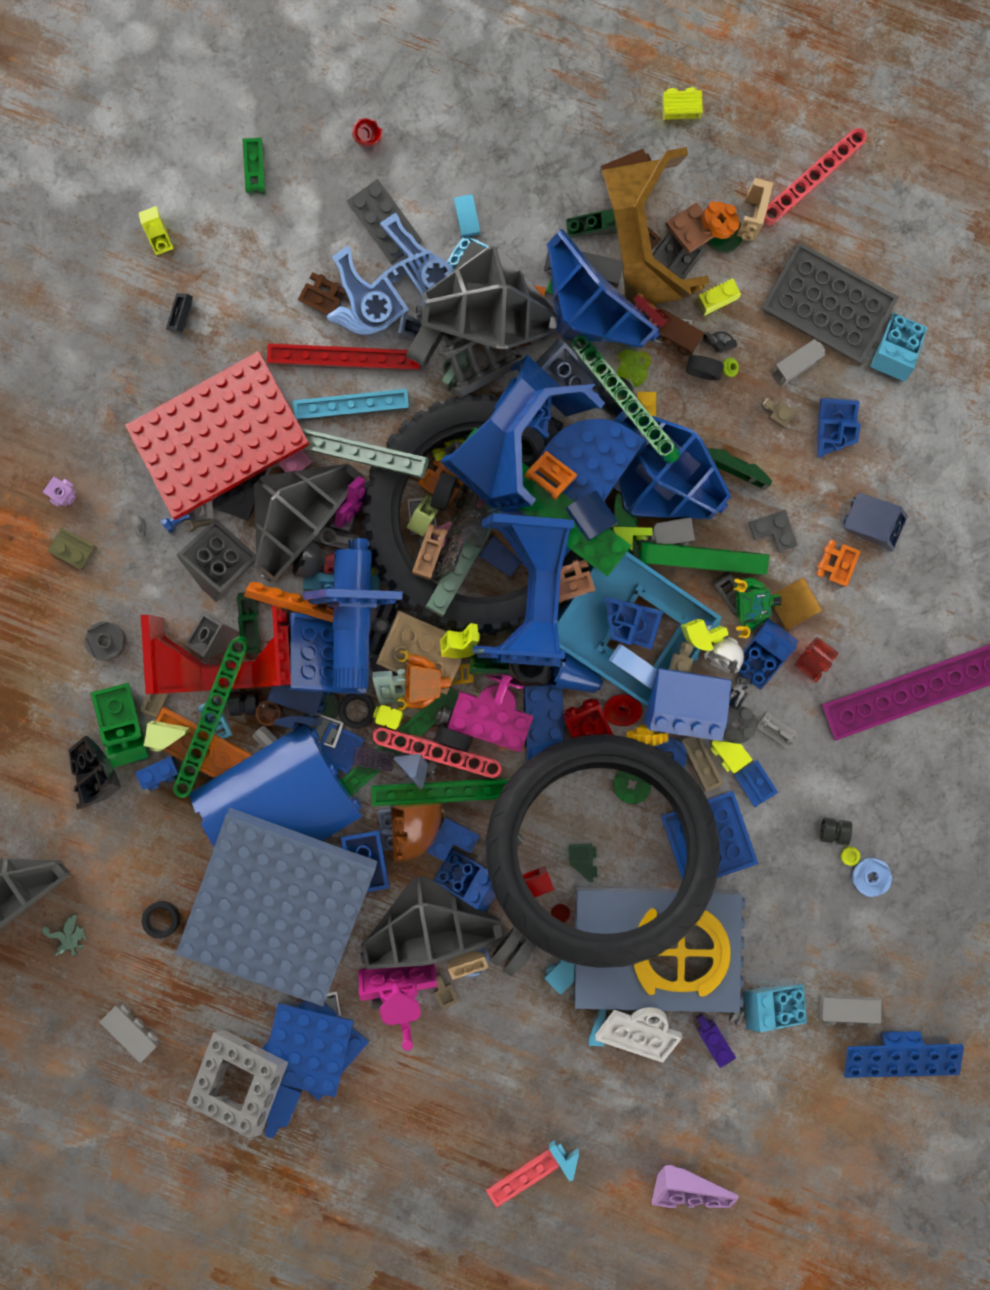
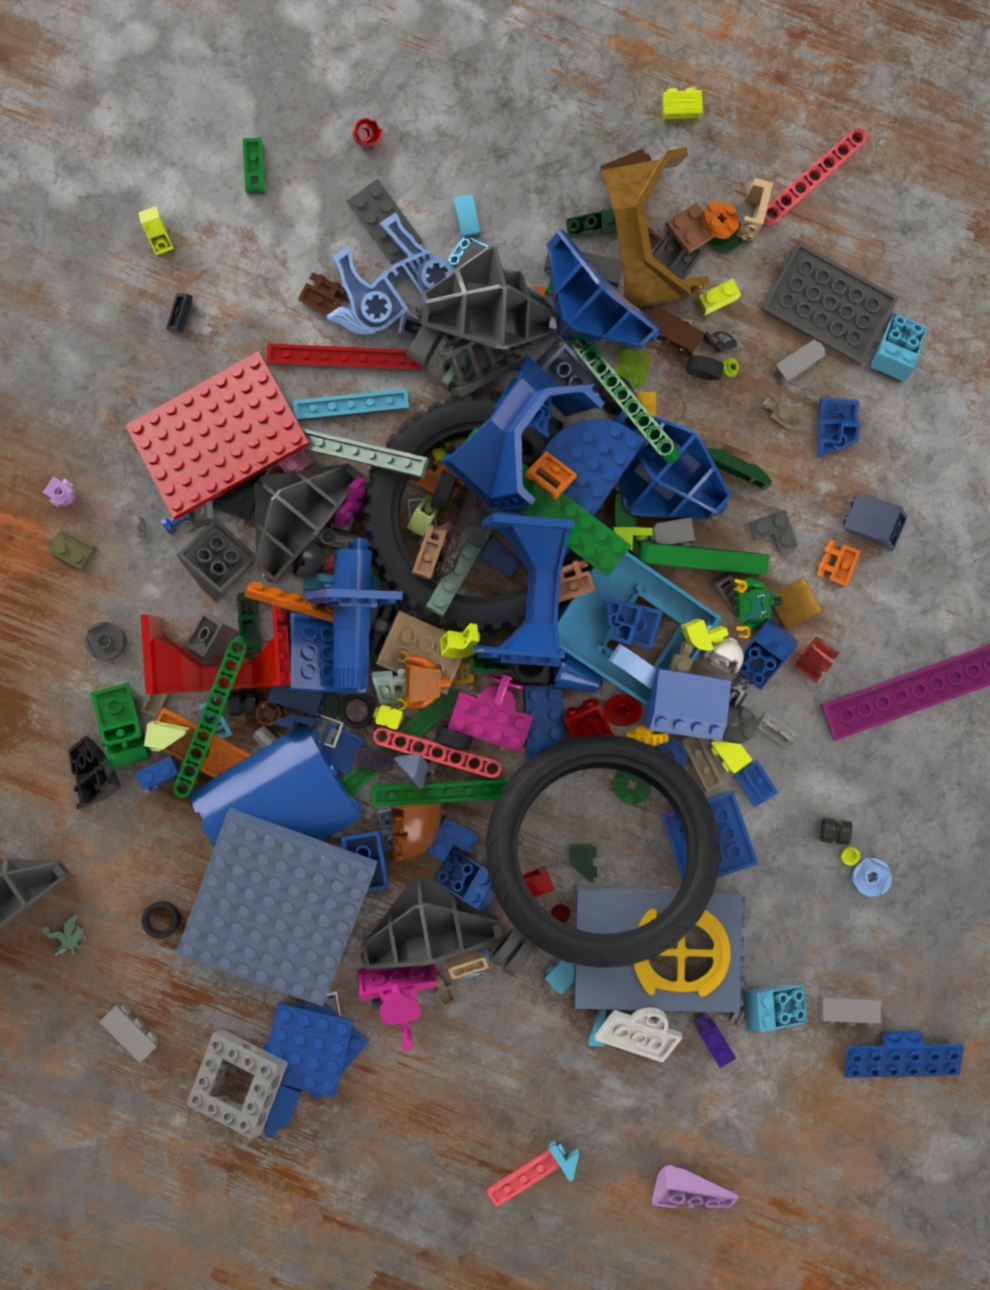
dark grey plate [435,706,450,725] -> none
dark blue slope [565,490,619,541] -> none
dark red plate [633,293,672,327] -> none

